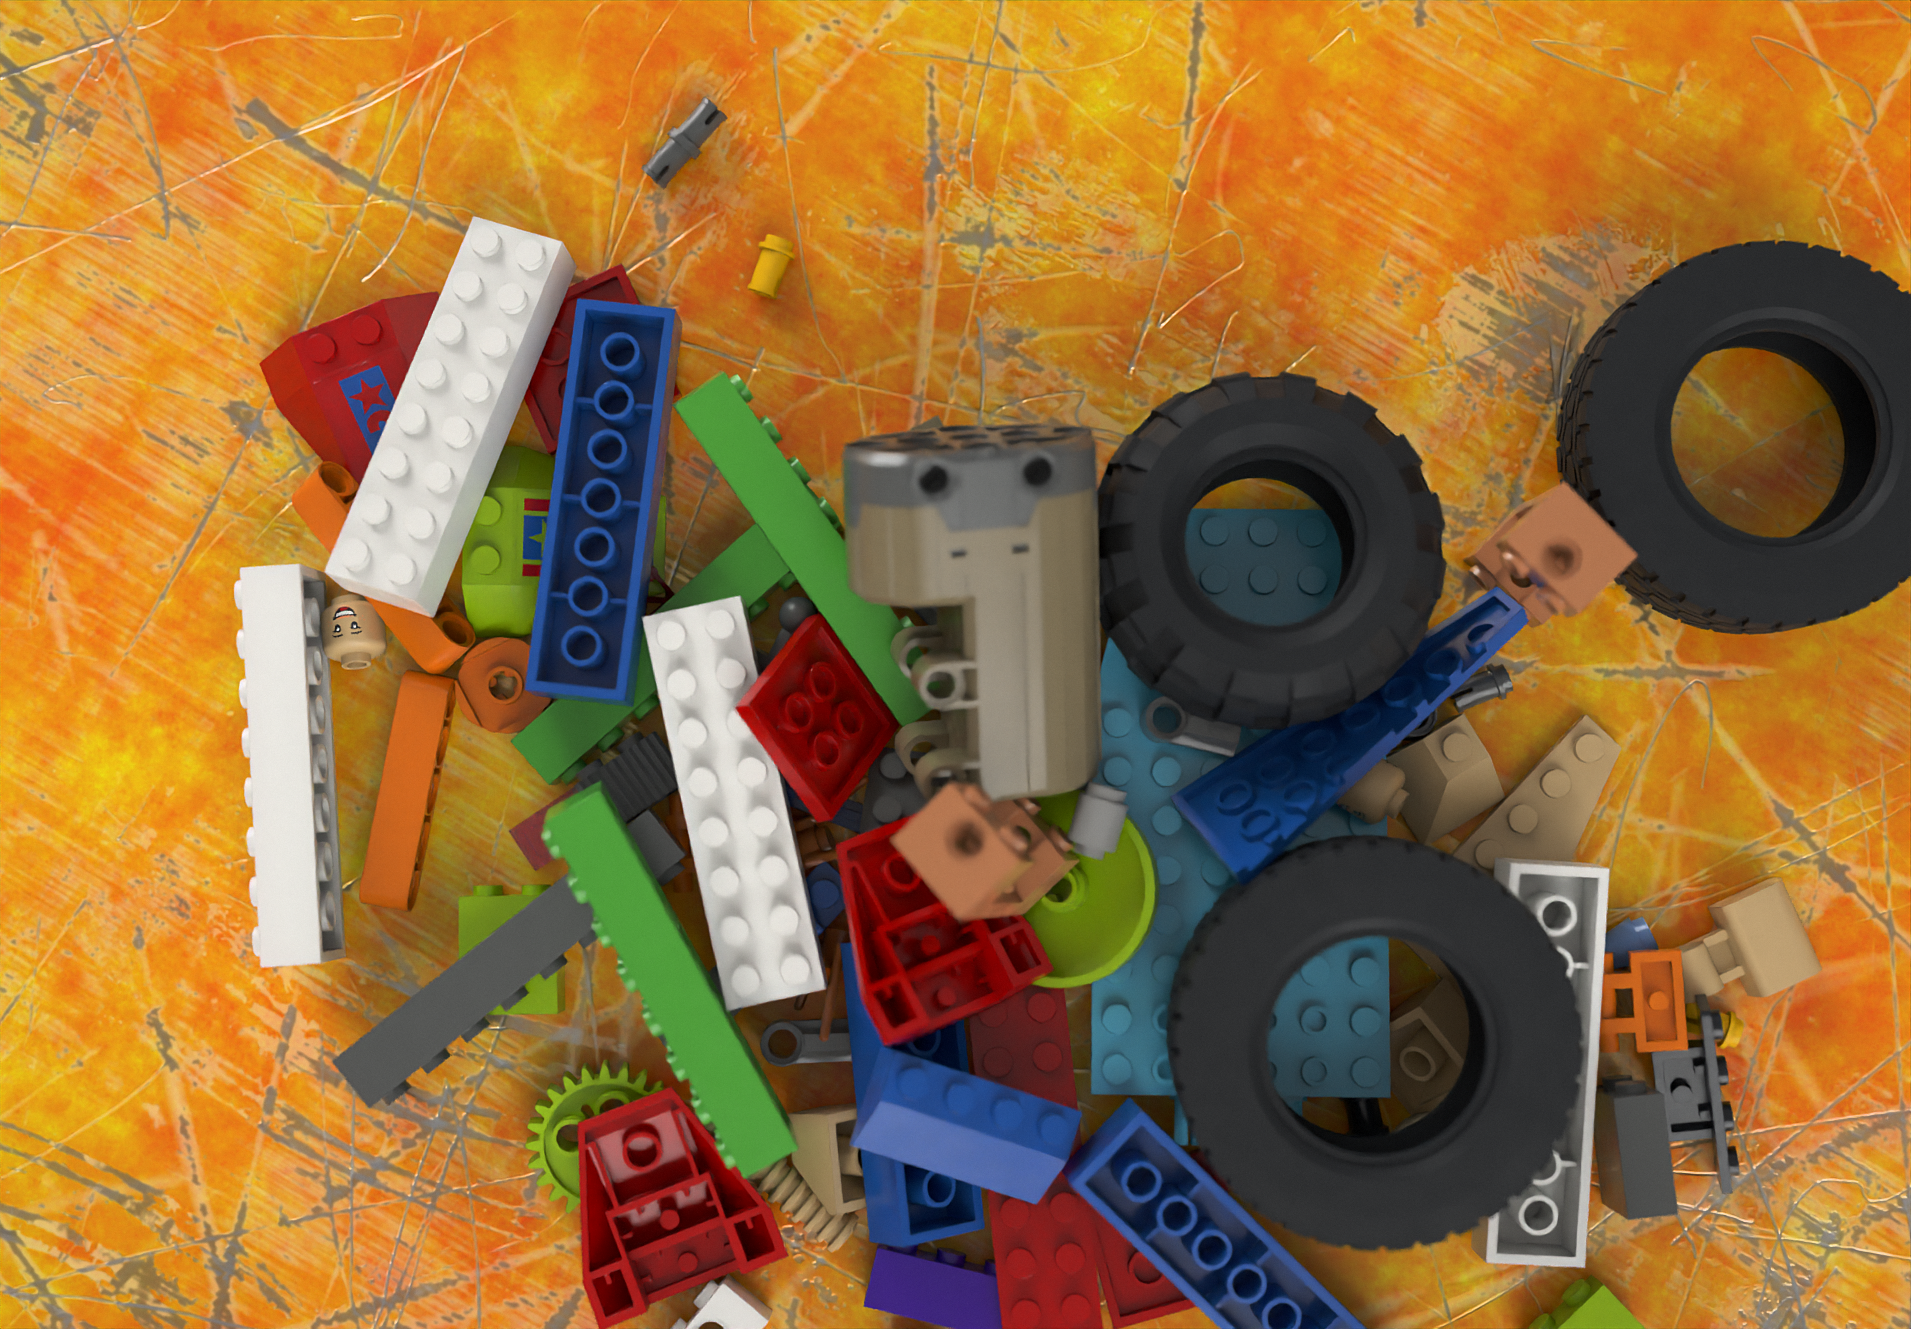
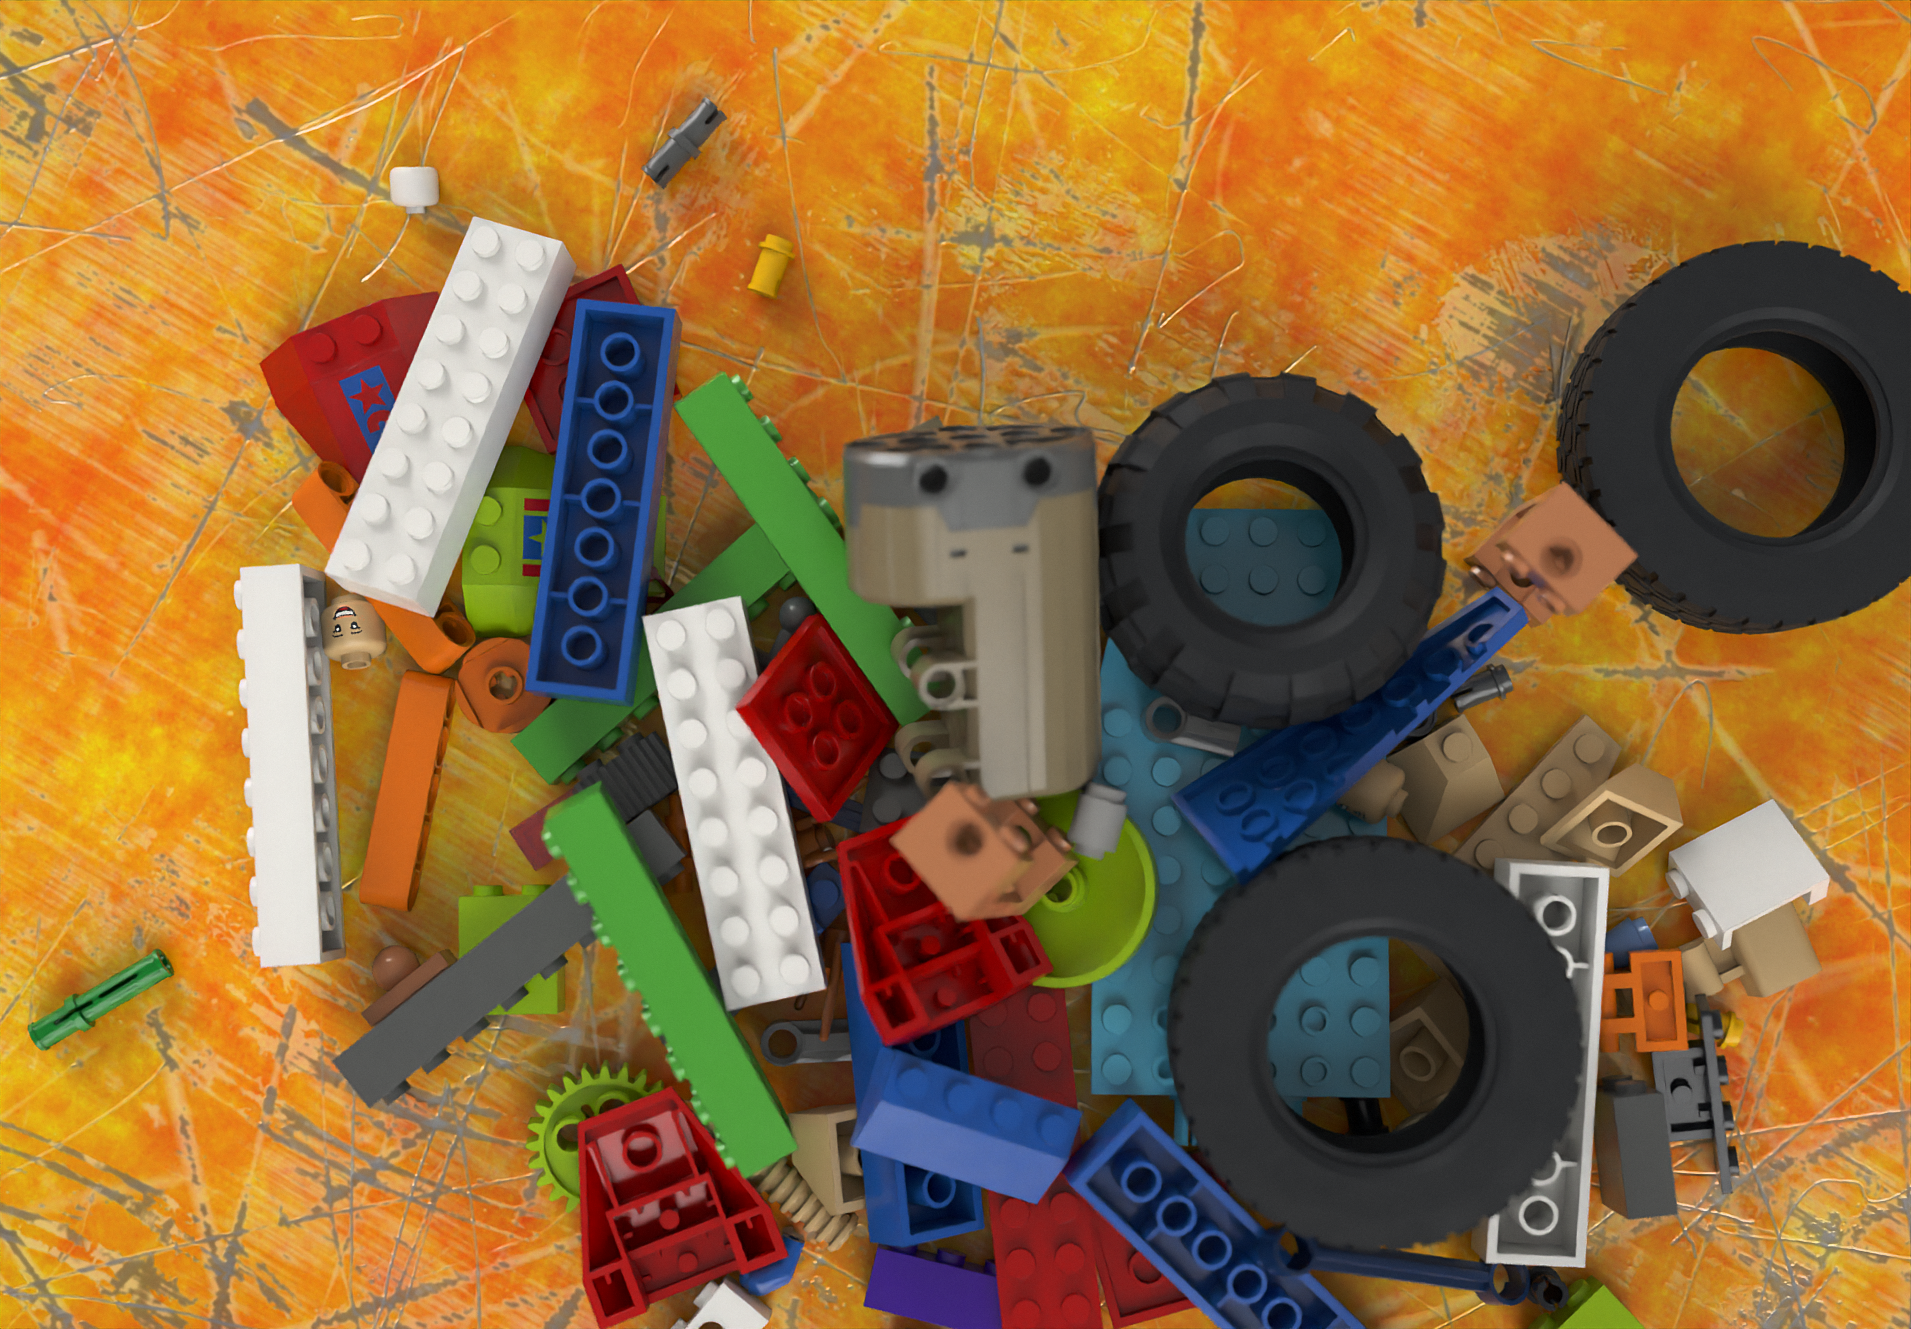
none -> green pin [28,949,174,1051]
none -> nougat tile [361,945,458,1027]
none -> white piece [390,167,439,213]
none -> blue arm [739,1233,805,1296]
none -> dark blue piece [1258,1224,1530,1306]
none -> black pin [1526,1265,1569,1311]
none -> tan slope [1540,763,1683,878]
none -> white panel [1665,799,1830,950]

